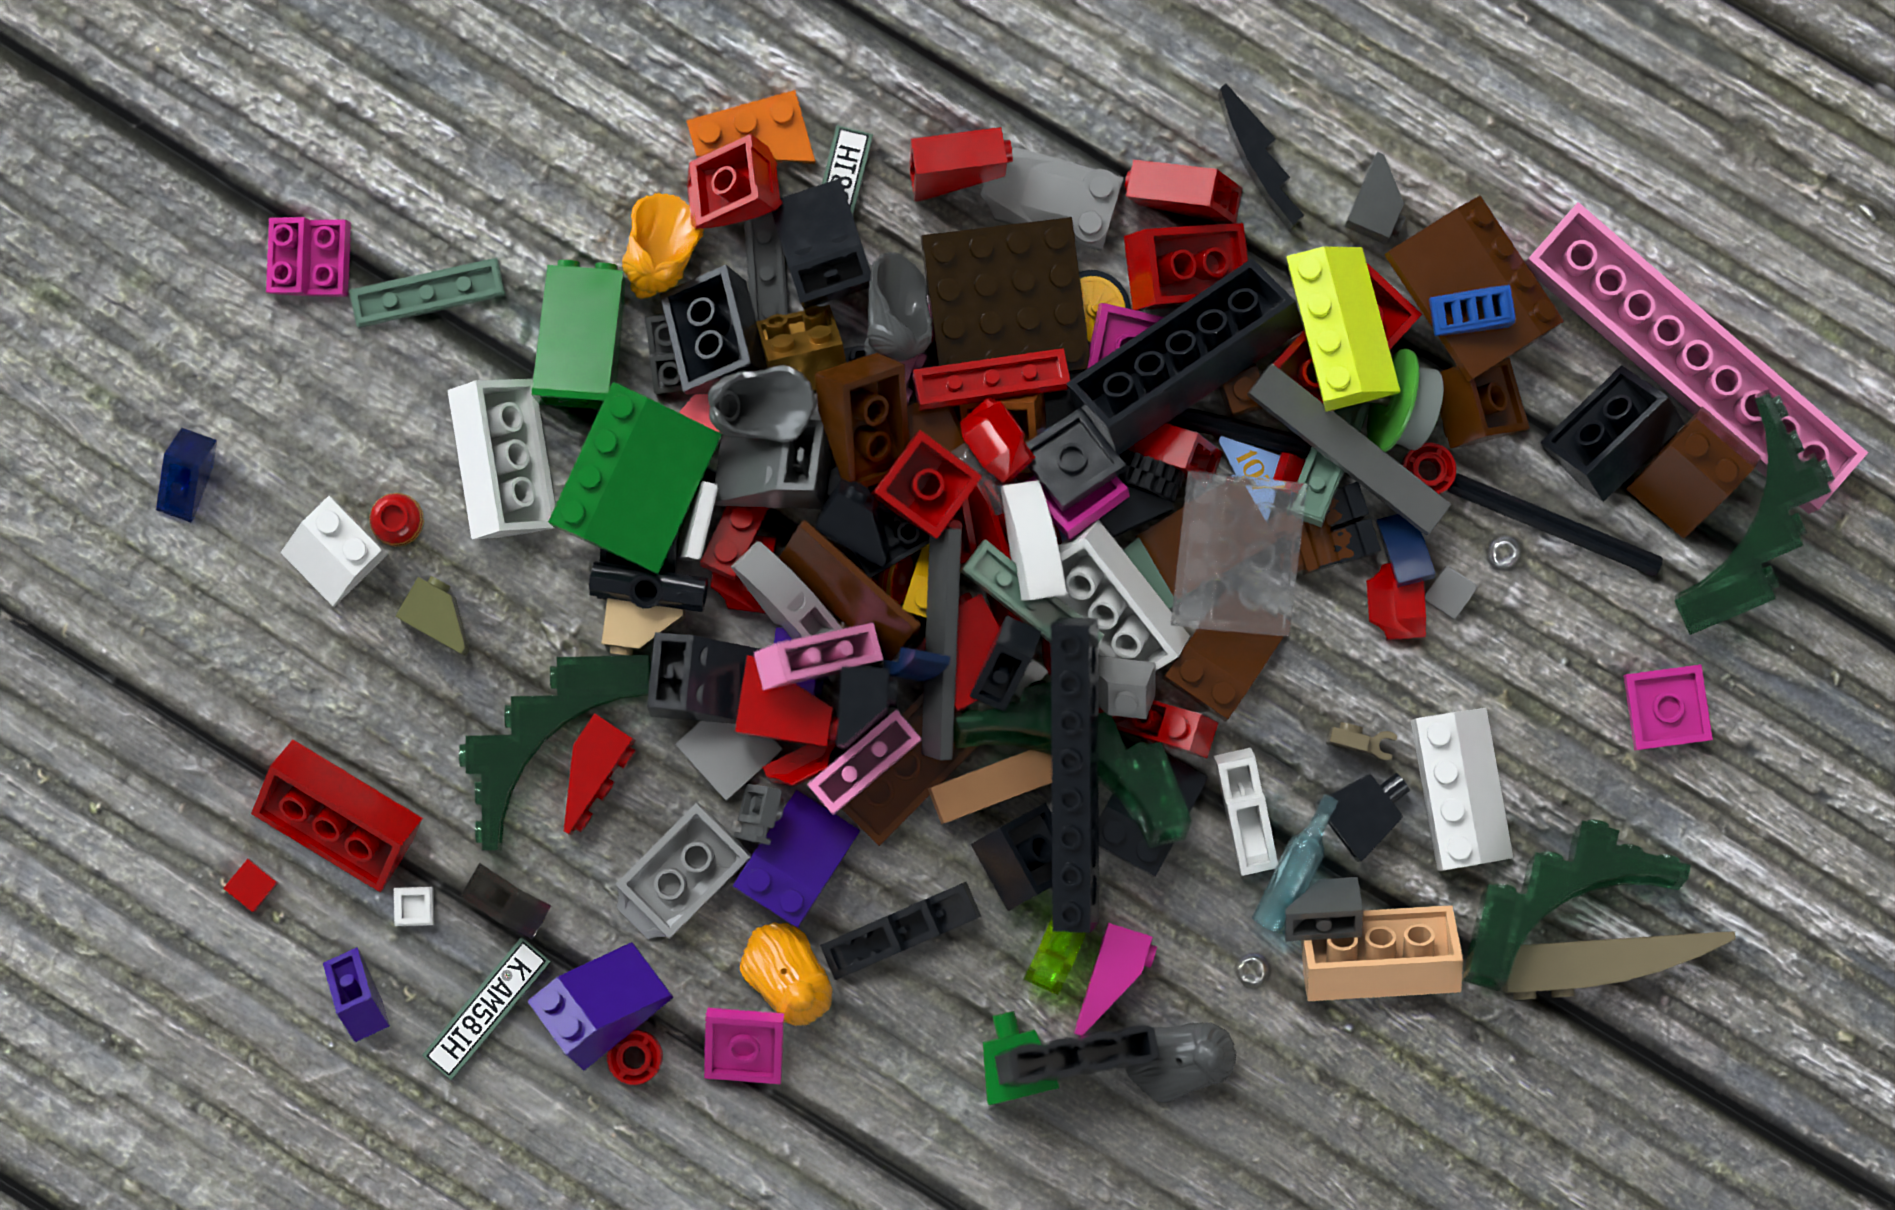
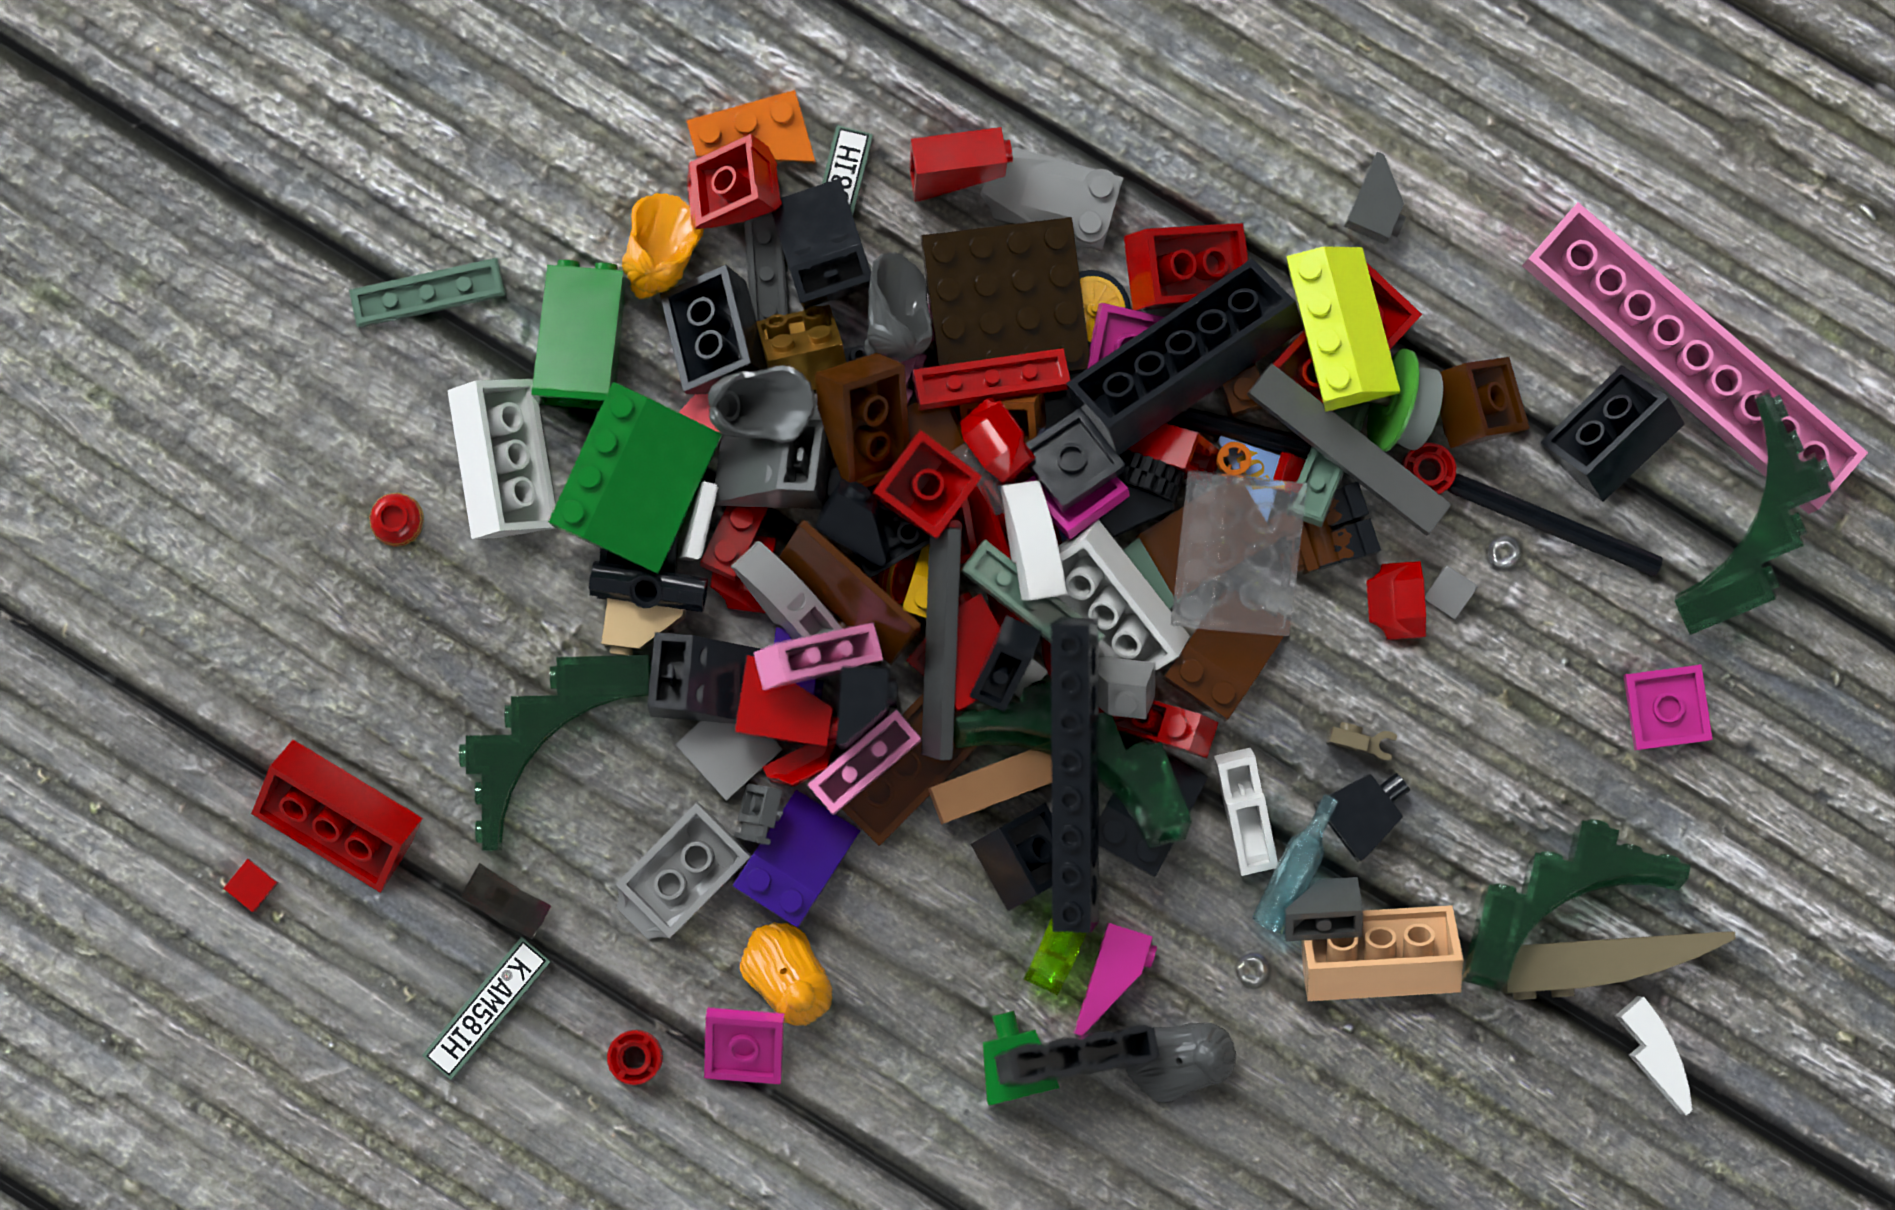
clear blue slope [156,428,217,523] -> none
dark pink slope [266,217,351,297] -> none
white slope [280,496,388,607] -> none
dark purple slope [323,947,390,1042] -> none
white tile [394,887,435,926] -> none
olive slope [395,576,470,656] -> none
dark purple slope [527,942,674,1071] -> none
red slope [563,713,636,835] -> none
dark grey slope [645,314,683,394] -> none
black slope [820,881,982,980] -> none
dark blue slope [883,647,951,681] -> none
slope [1125,159,1243,224] -> none
black slope [1218,83,1304,231] -> none
dark blue slope [1376,514,1435,588] -> none
reddish brown slope [1384,195,1564,382] -> none
white slope [1411,708,1513,871] -> none
blue slope [1429,285,1516,336] -> none
reddish brown slope [1626,406,1761,539] -> none
none -> orange bush [1216,442,1252,477]
none -> white slope [1615,996,1692,1115]

